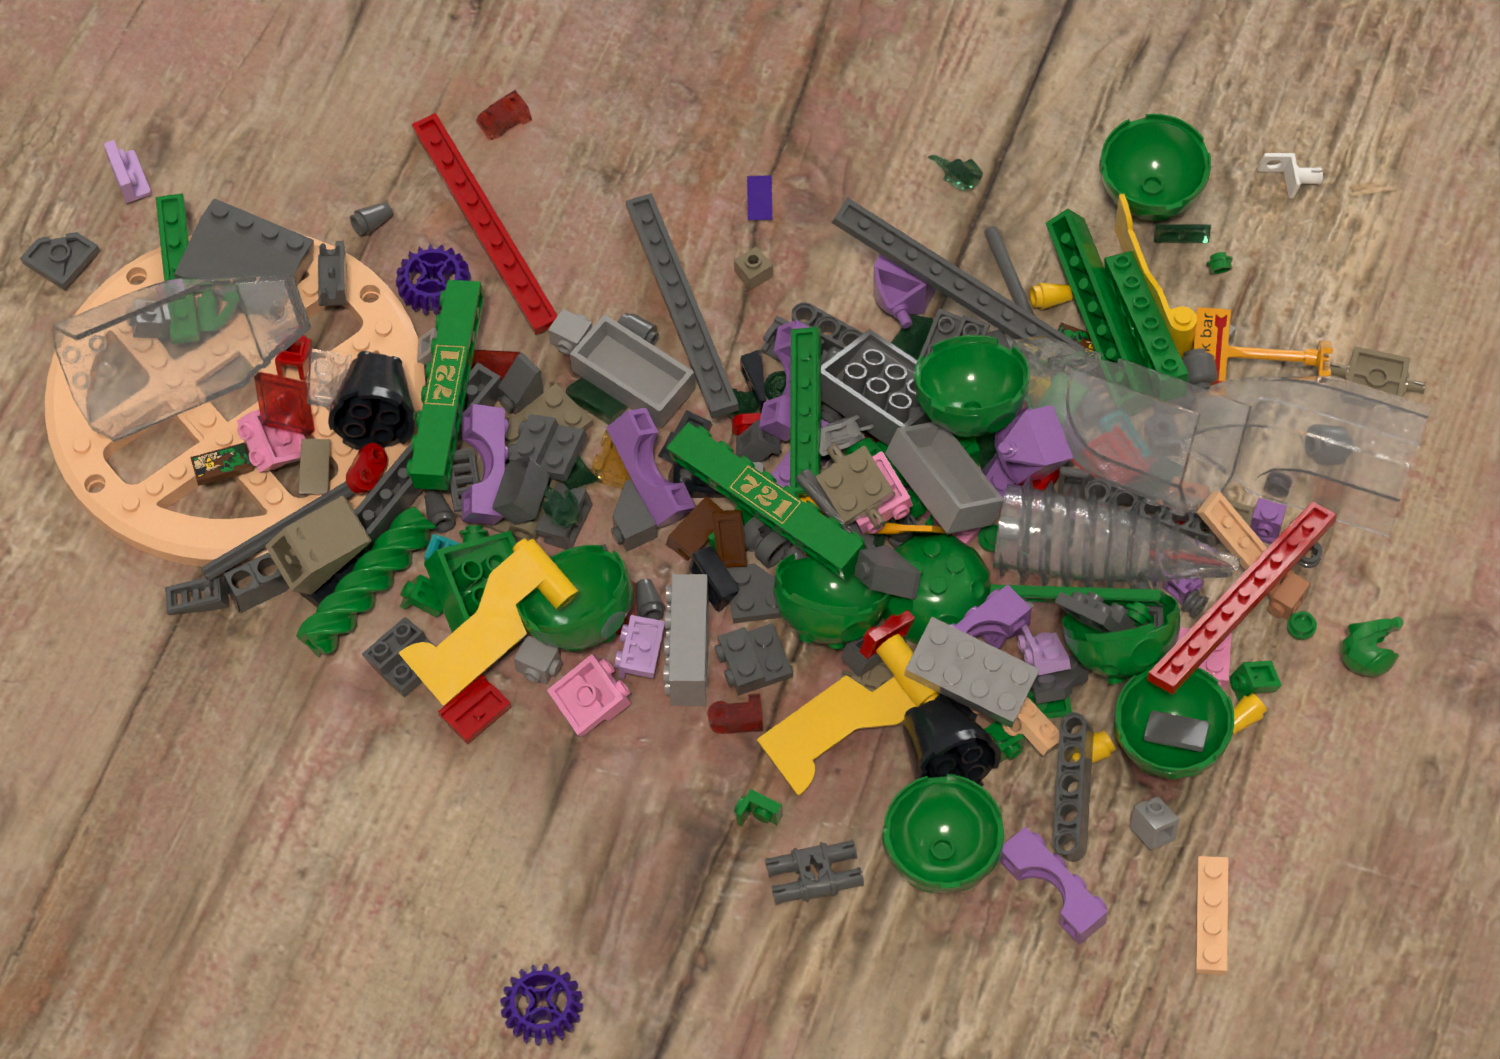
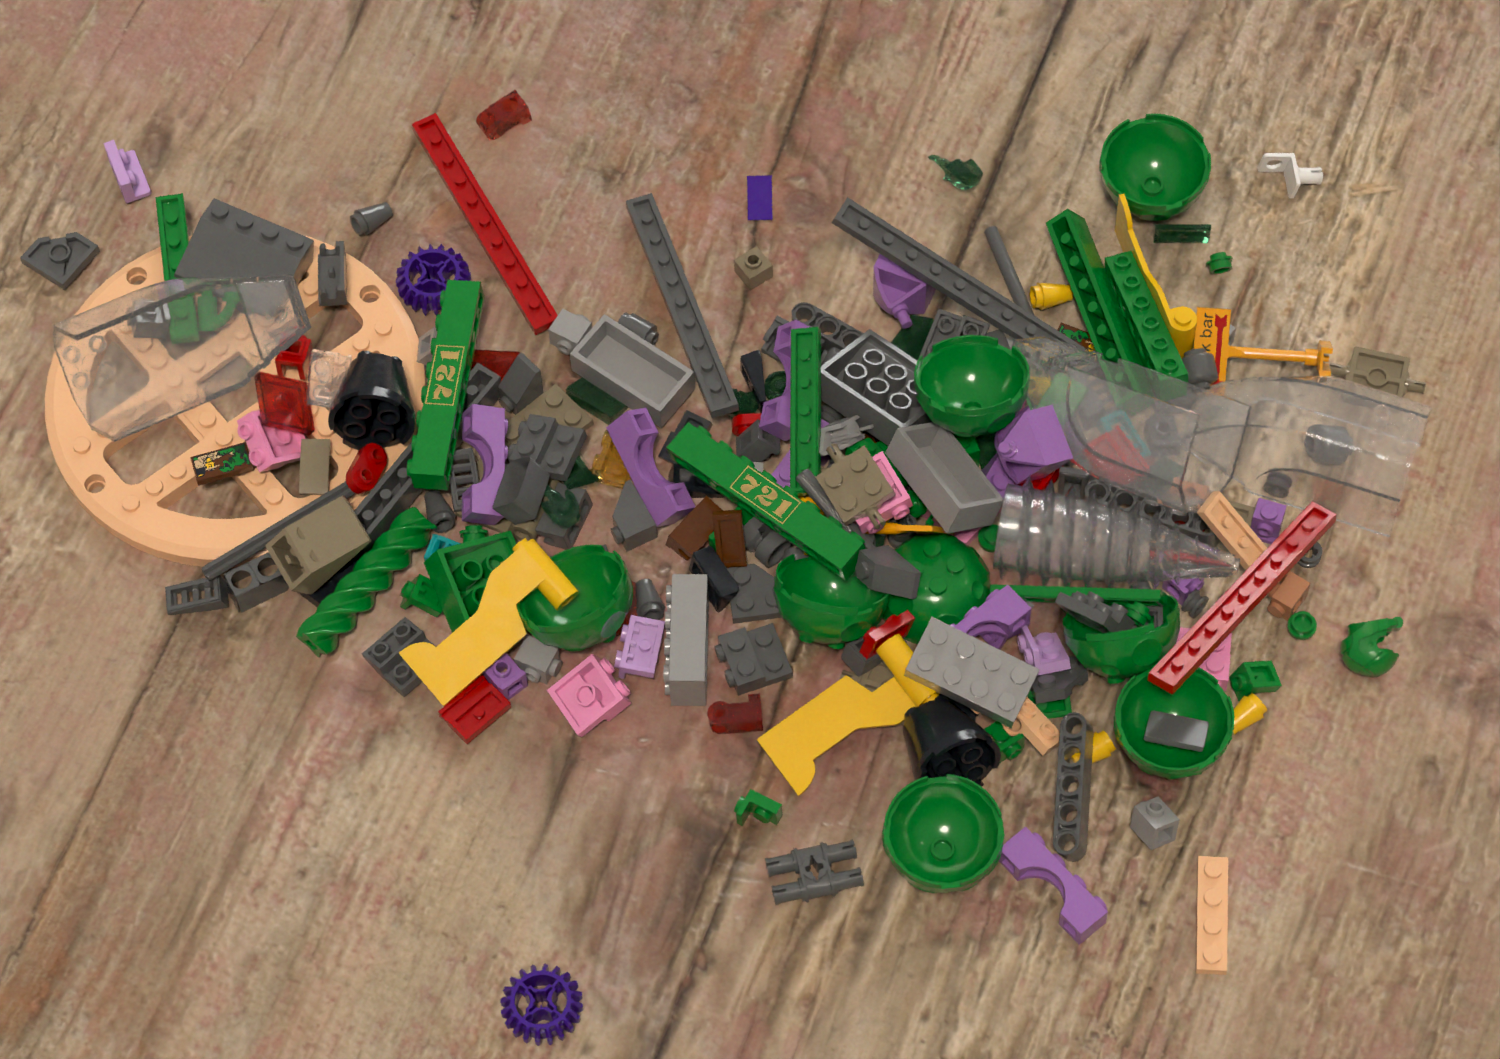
none -> medium lavender brick [483,653,528,700]

